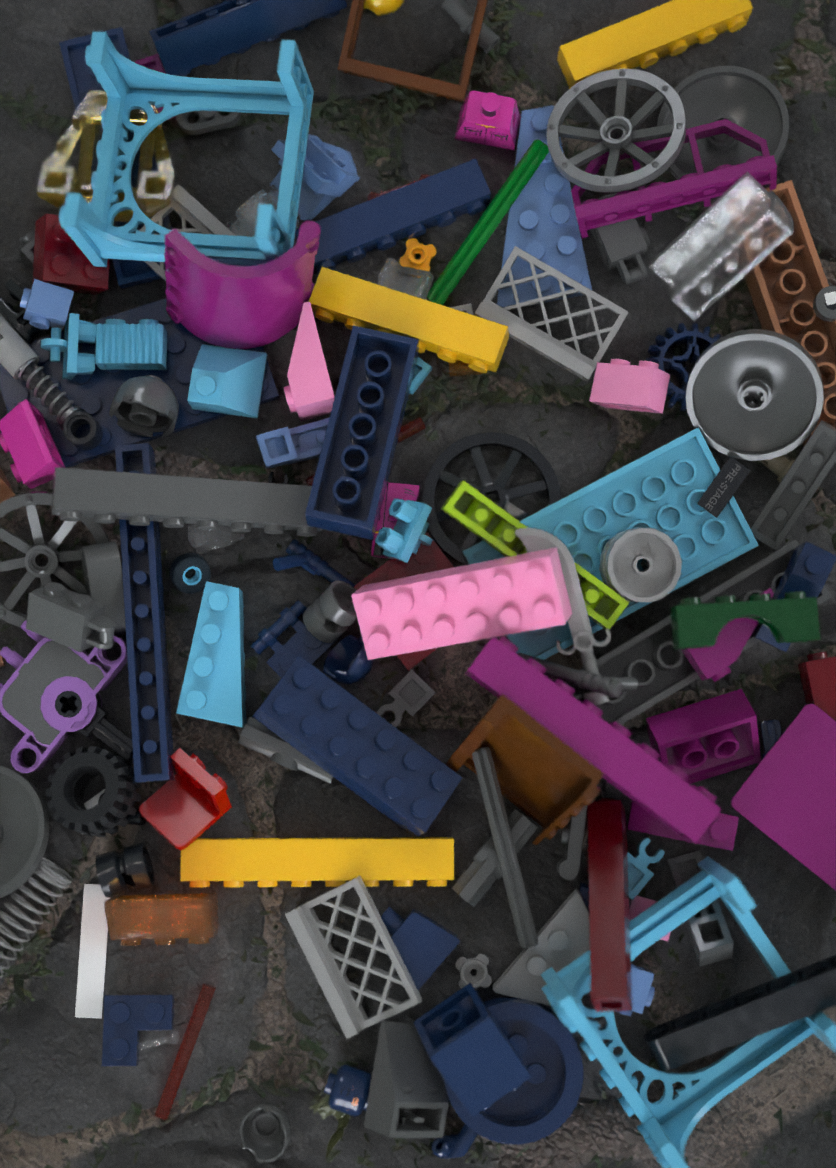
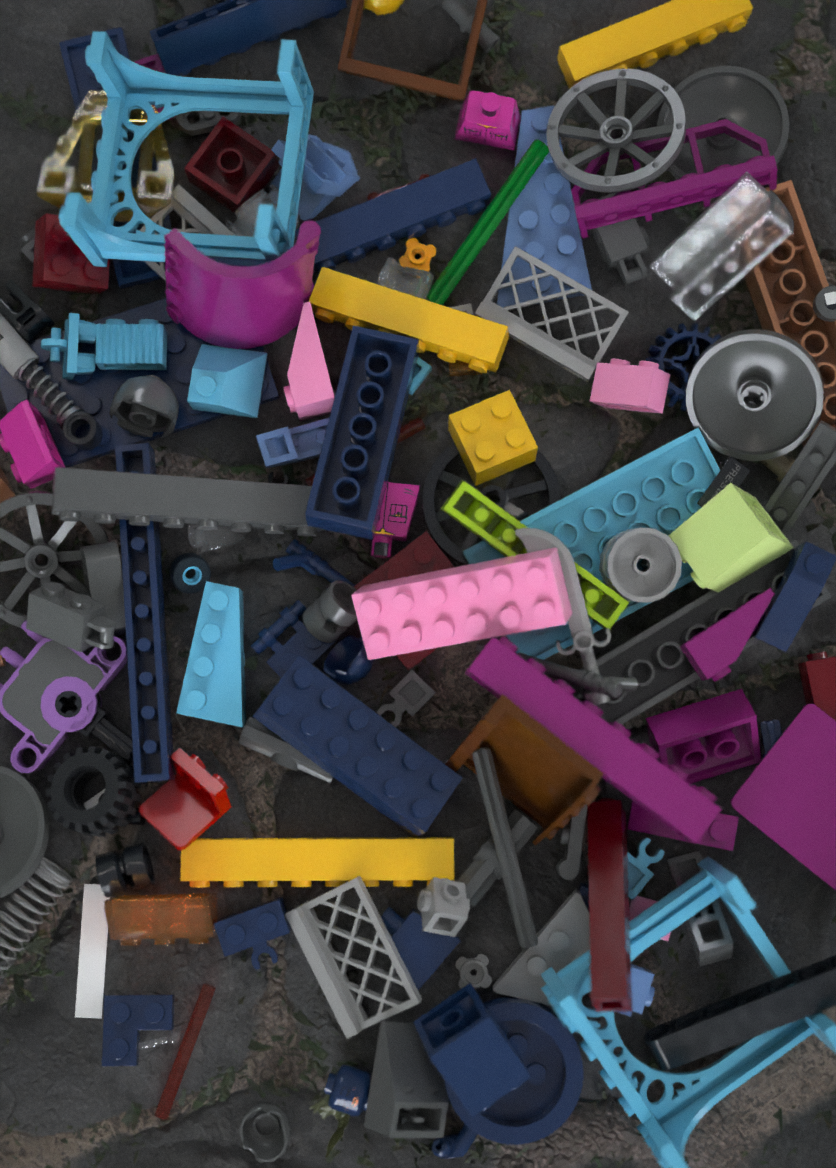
medium blue brick [19,279,74,330] -> none
medium azure hips [375,498,433,563] -> none
dark green arch [670,592,820,650] -> none
none -> dark red brick [184,116,279,218]
none -> dark blue brick [214,896,292,970]
none -> light grey brick [418,877,470,937]
none -> yellow brick [448,390,538,486]
none -> yellowish green slope [668,483,793,593]

